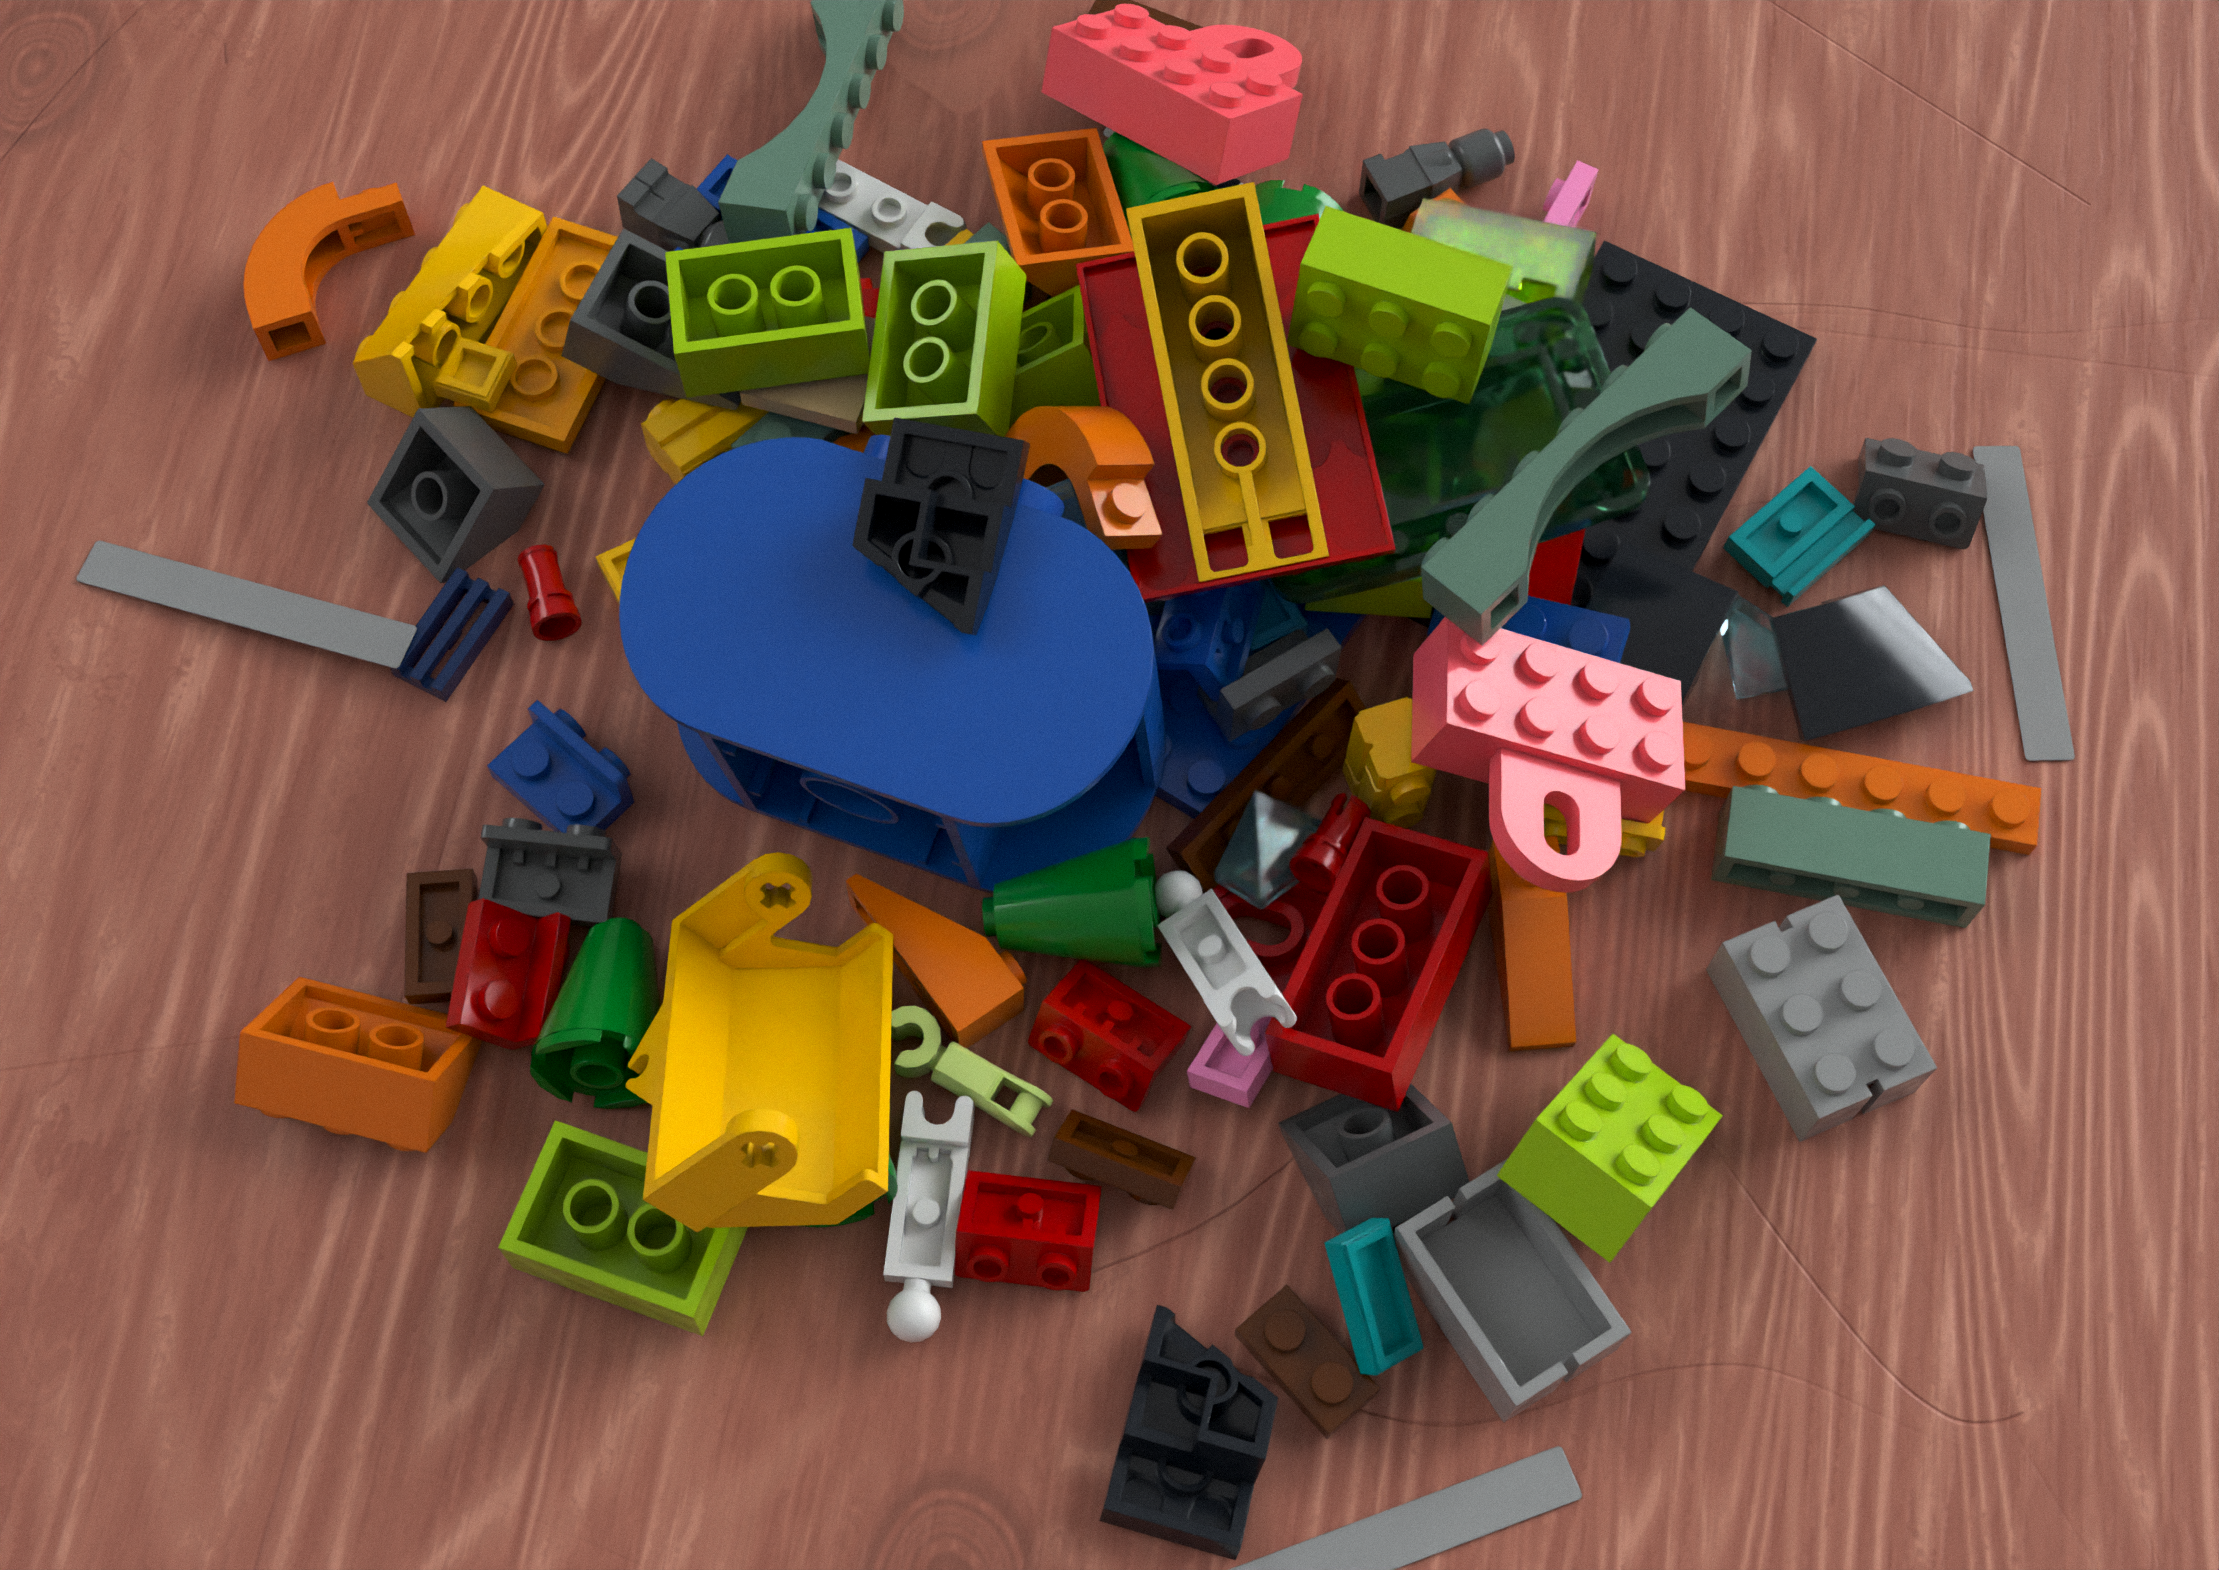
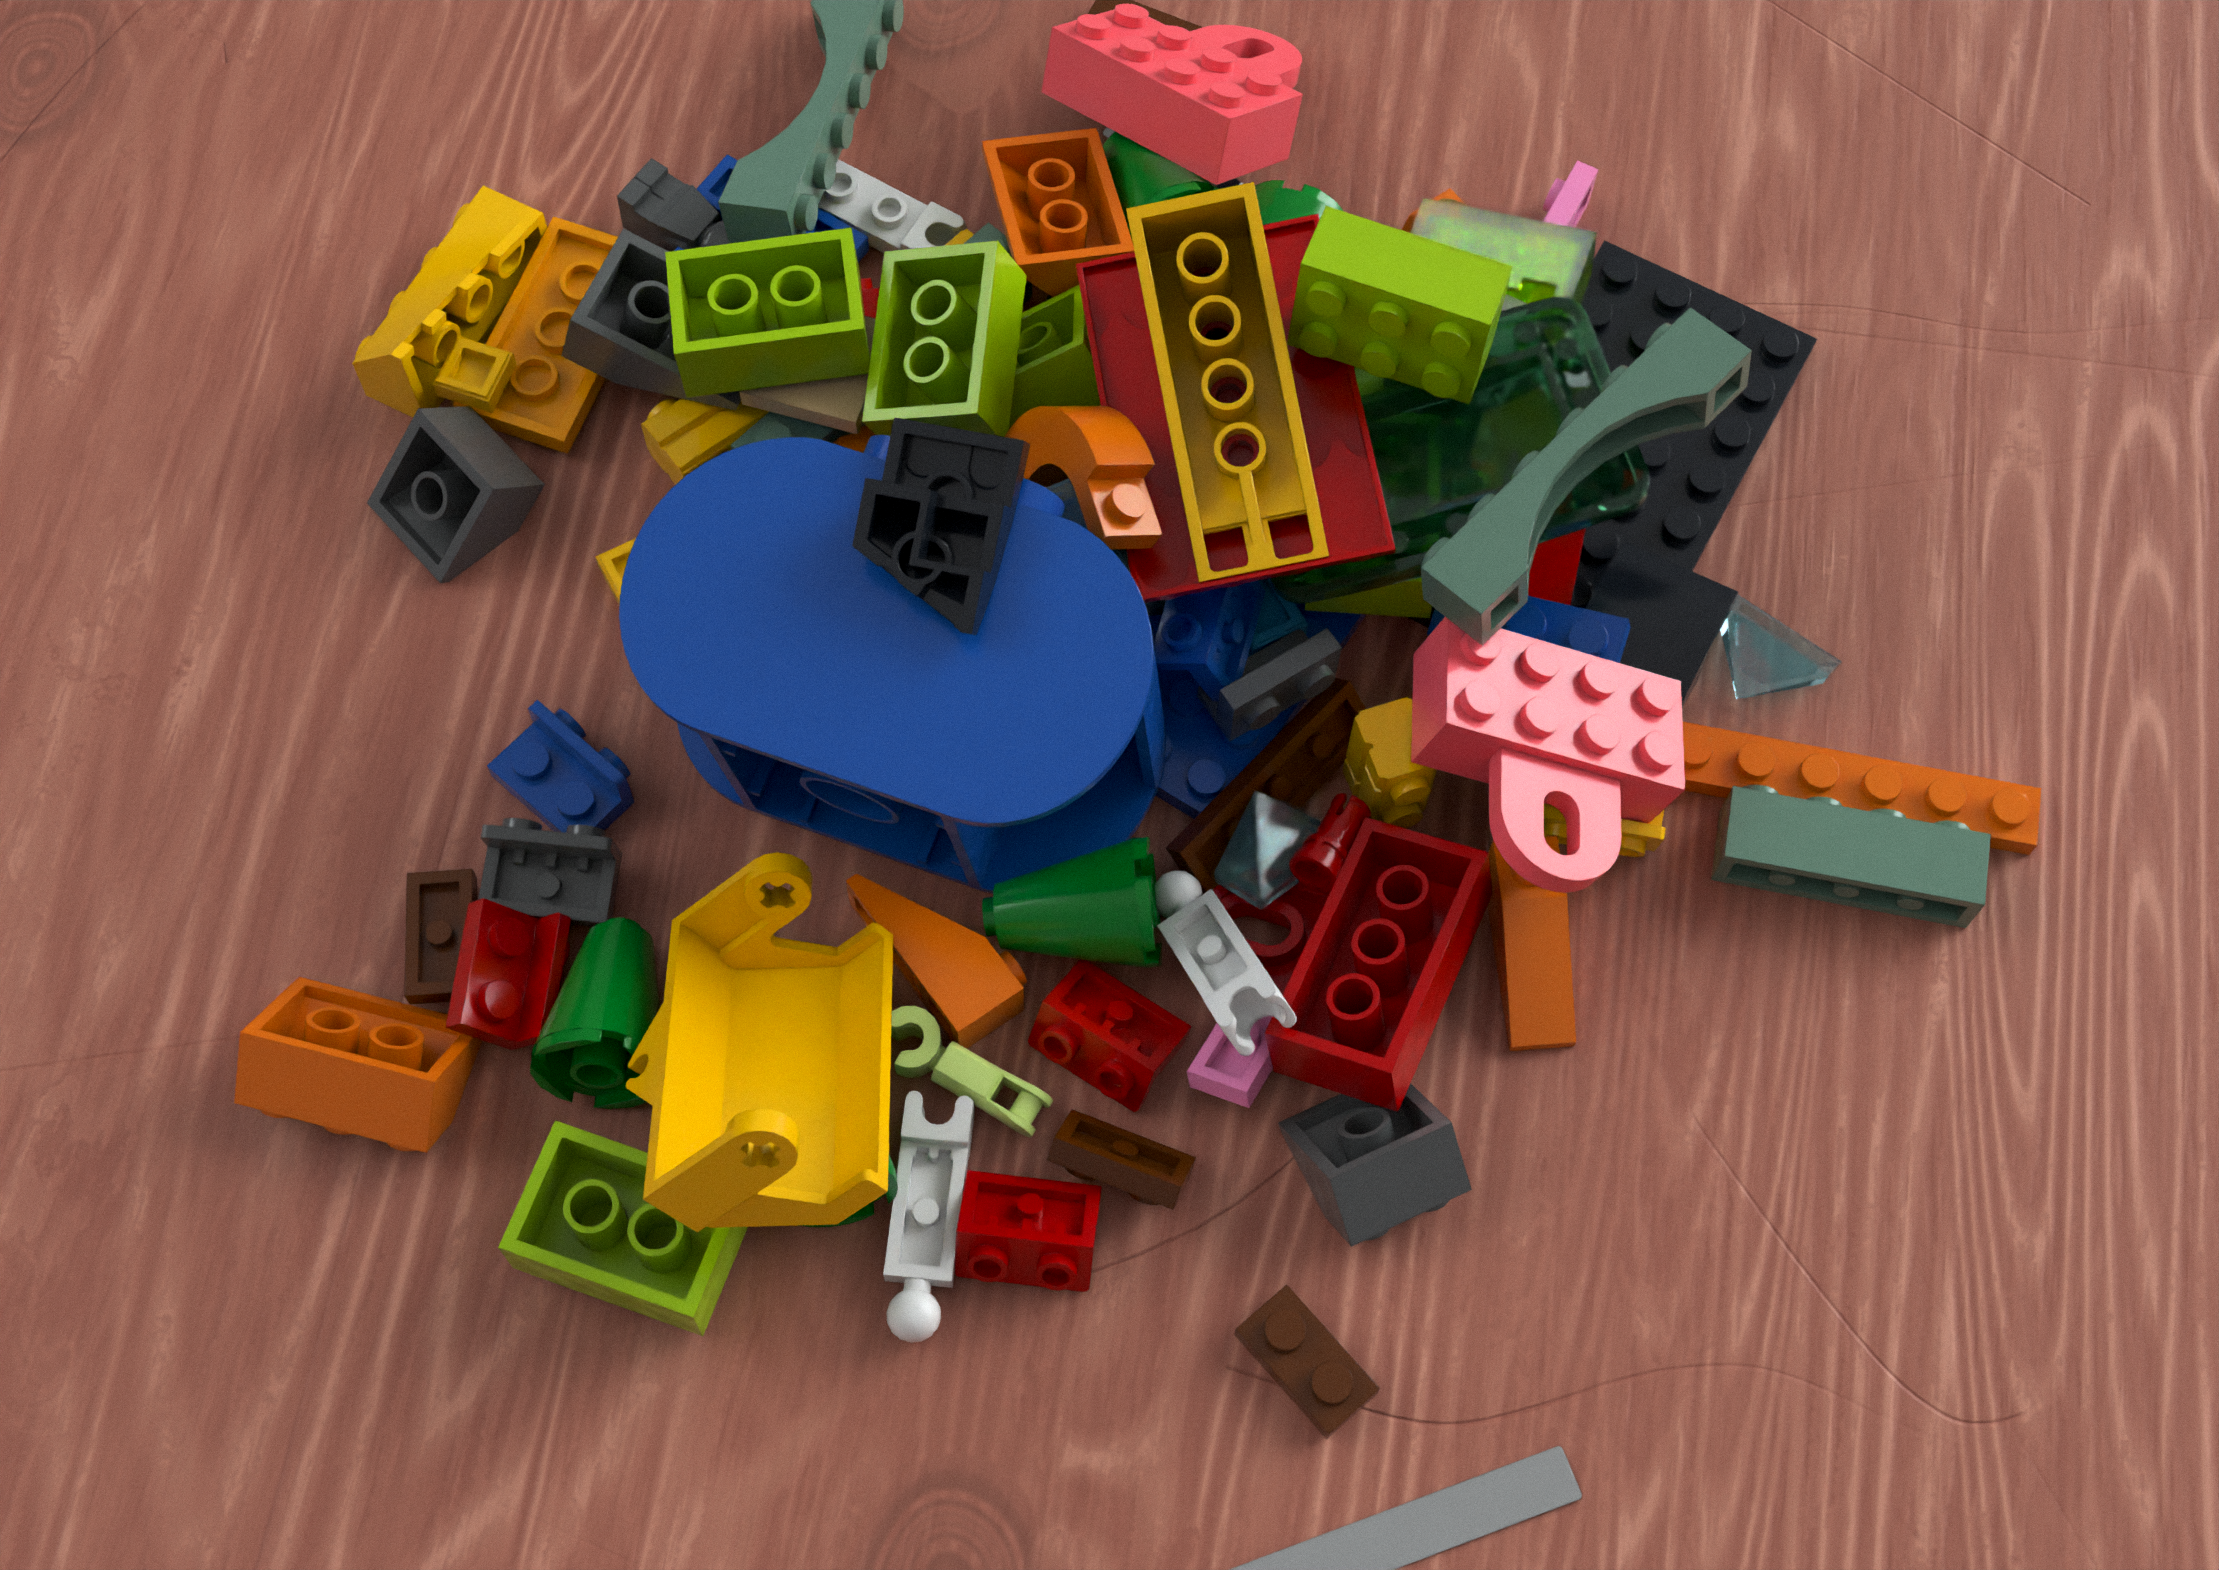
light grey sticker [76,541,417,668] -> none
orange arch [243,181,415,361] -> none
dark blue tile [390,567,514,702] -> none
red pin [517,544,582,641] -> none
black slope [1099,1305,1278,1560] -> none
teal tile [1324,1217,1424,1376] -> none
dark grey piece [1359,128,1515,229] -> none
light grey piece [1393,1158,1631,1423] -> none
lime brick [1496,1034,1723,1263] -> none
light grey piece [1706,894,1937,1142] -> none
teal plate [1723,466,1875,608] -> none
black slope [1769,585,1974,741] -> none
dark grey bracket [1852,437,1987,549] -> none
light grey sticker [1973,446,2075,761] -> none

